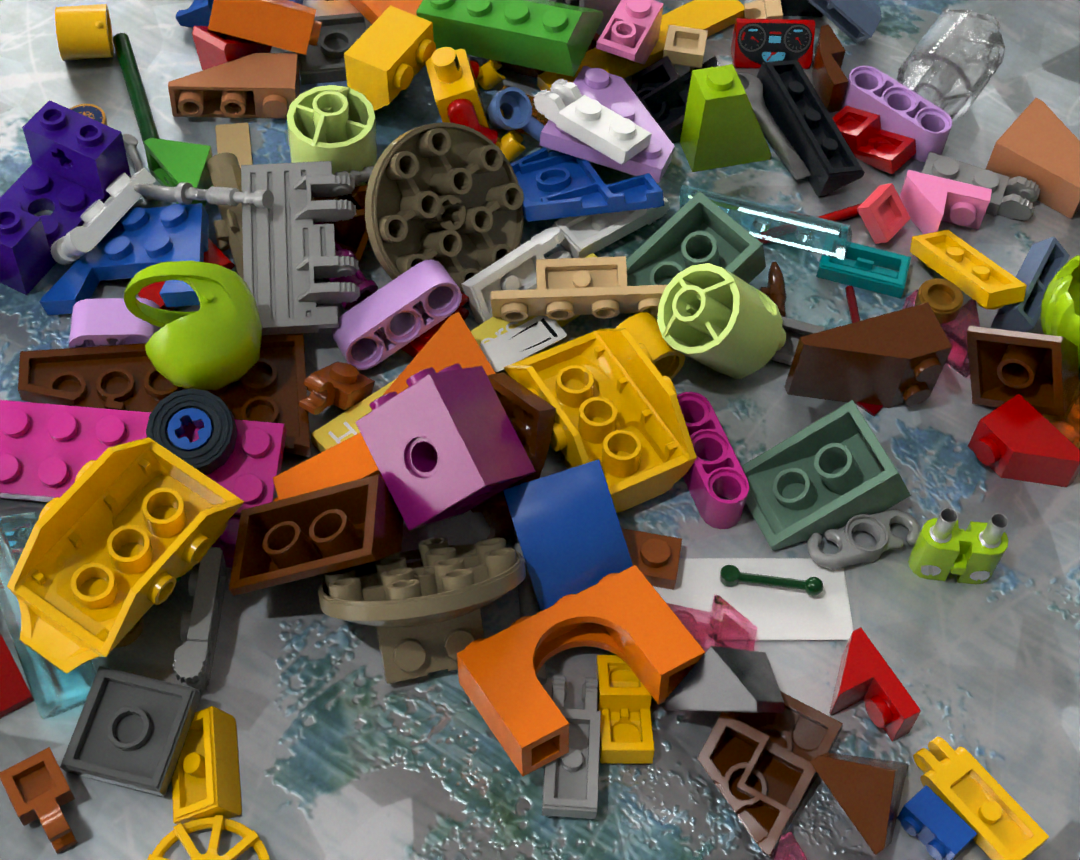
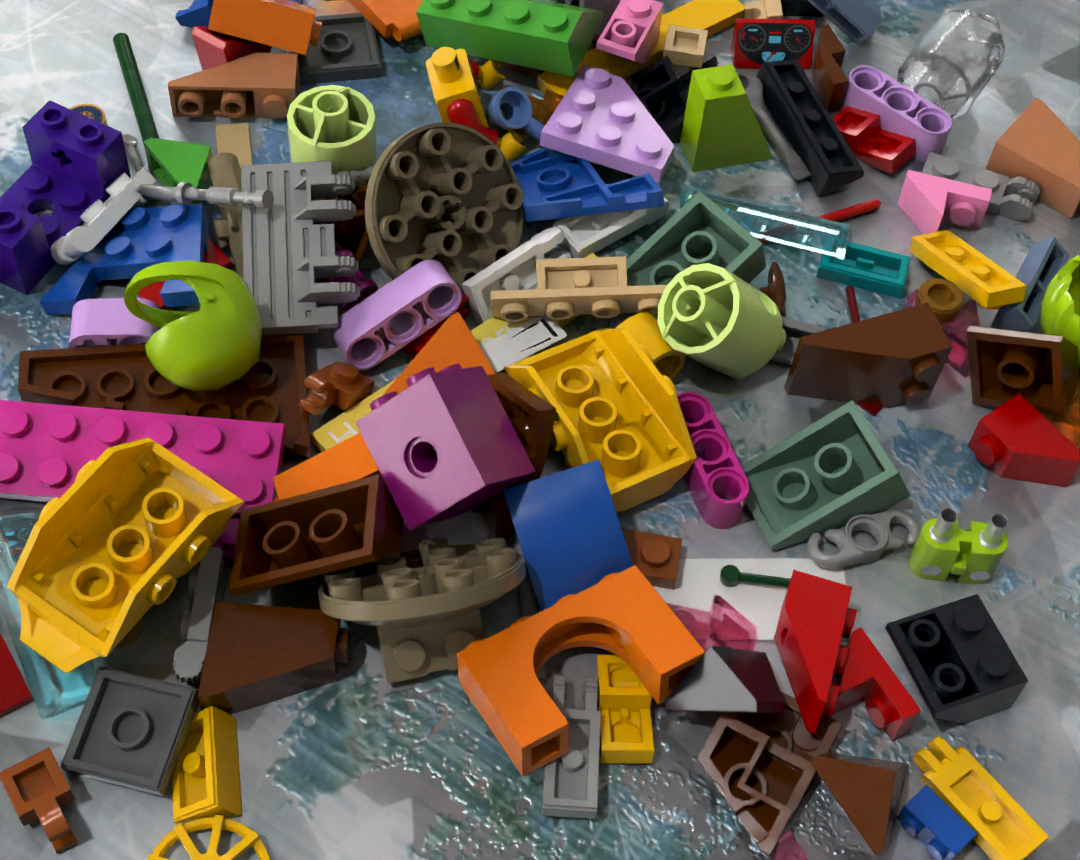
yellow piece [55,4,114,61] -> none
black bush [146,388,237,475] -> none
yellow slope [344,5,436,111] -> none
white hinge [533,79,652,165] -> none
coral plate [857,183,911,244] -> none
none -> reddish brown slope [198,602,351,715]
none -> red slope [774,570,857,734]
none -> black slope [885,594,1028,723]

